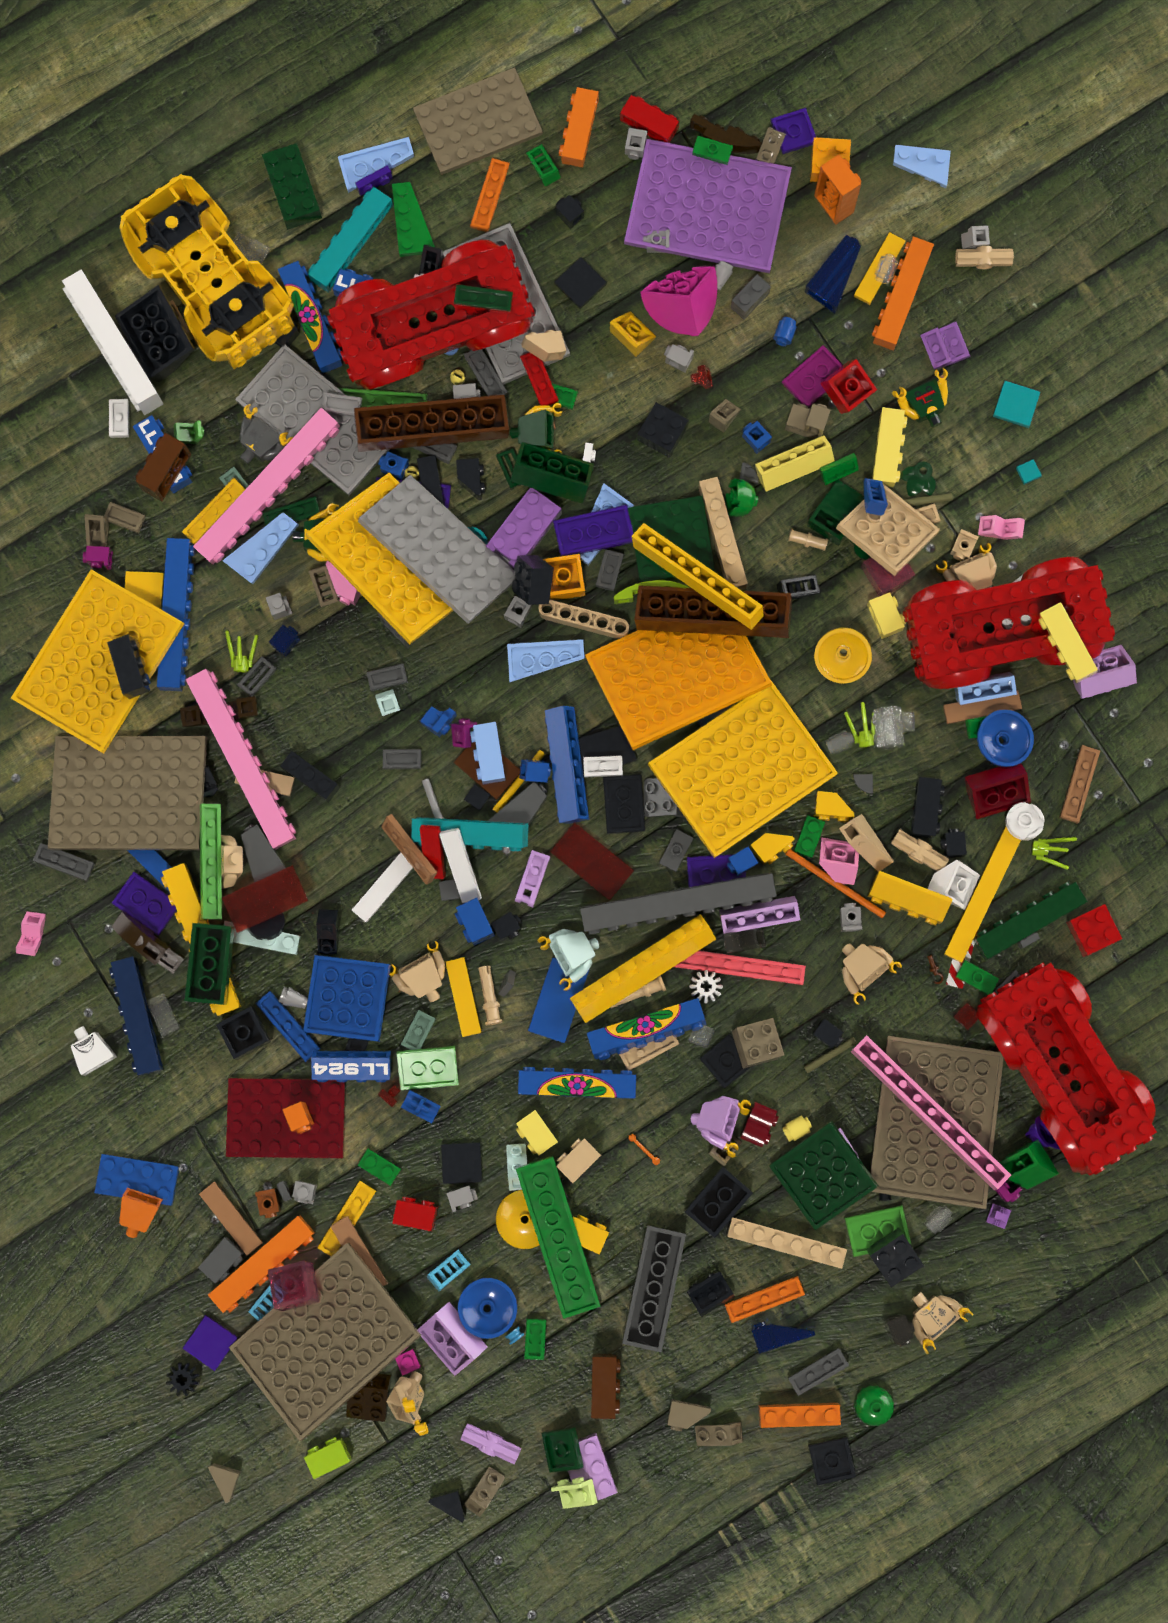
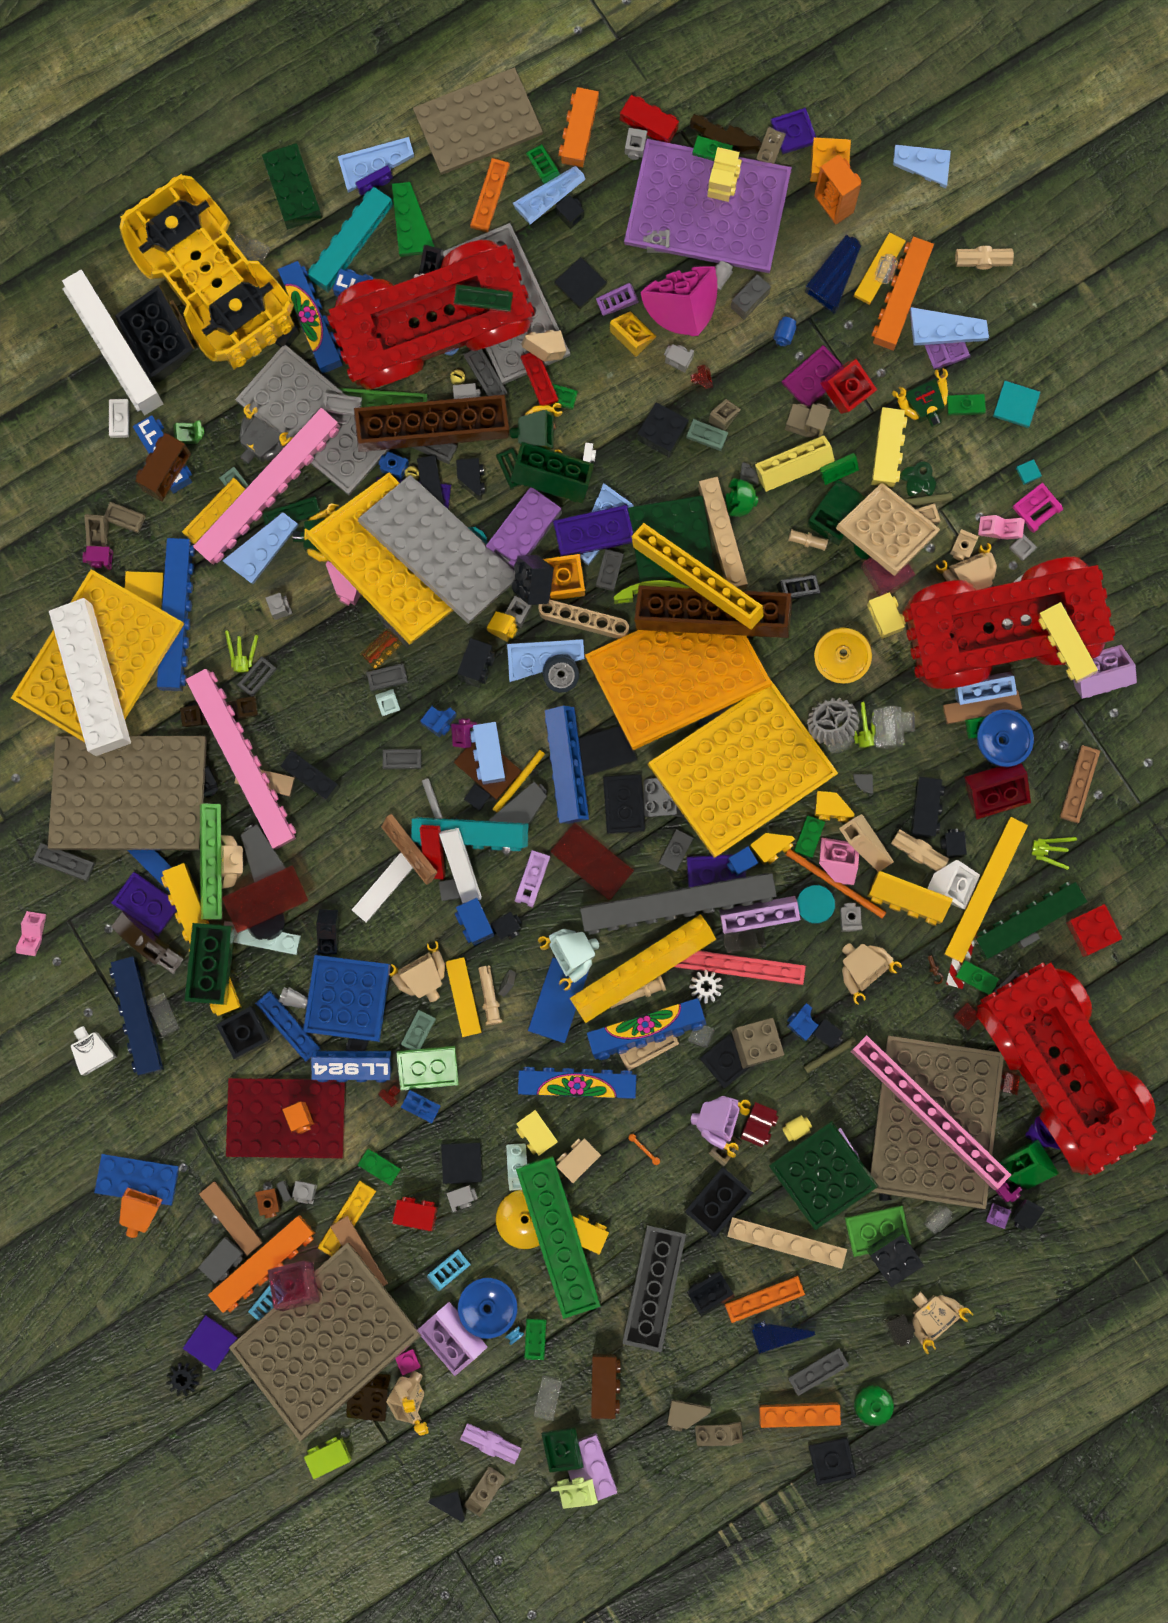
black brick [107,634,151,699] -> none
dark tan slope [208,1463,241,1503] -> none
clear blue brick [269,625,300,657] -> none
dark tan slope [309,565,339,607] -> none
blue brick [519,759,551,782] -> none
white plate [583,756,623,777] -> none
blue brick [742,421,772,454] -> none
blue slope [863,478,888,516] -> none
light grey brick [961,226,990,249] -> none
white tile [1005,802,1044,840] -> none
none -> white brick [49,598,131,756]
none -> clear yellow slope [360,628,402,670]
none -> black brick [457,638,496,688]
none -> yellow slope [487,611,518,642]
none -> light blue wing [513,166,585,224]
none -> clear brick [534,1375,562,1421]
none -> wheel [542,655,579,693]
none -> medium lavender slope [596,283,639,316]
none -> sand green plate [686,419,728,451]
none -> light yellow brick [707,147,742,202]
none -> blue brick [787,1003,819,1041]
none -> teal tile [797,885,835,924]
none -> light grey gear [807,697,860,746]
none -> light blue wing [909,307,989,346]
none -> green plate [947,394,986,416]
none -> clear red tile [1000,1073,1020,1095]
none -> light grey tile [1009,534,1037,561]
none -> black slope [1010,1199,1045,1231]
none -> dark pink plate [1012,483,1063,533]

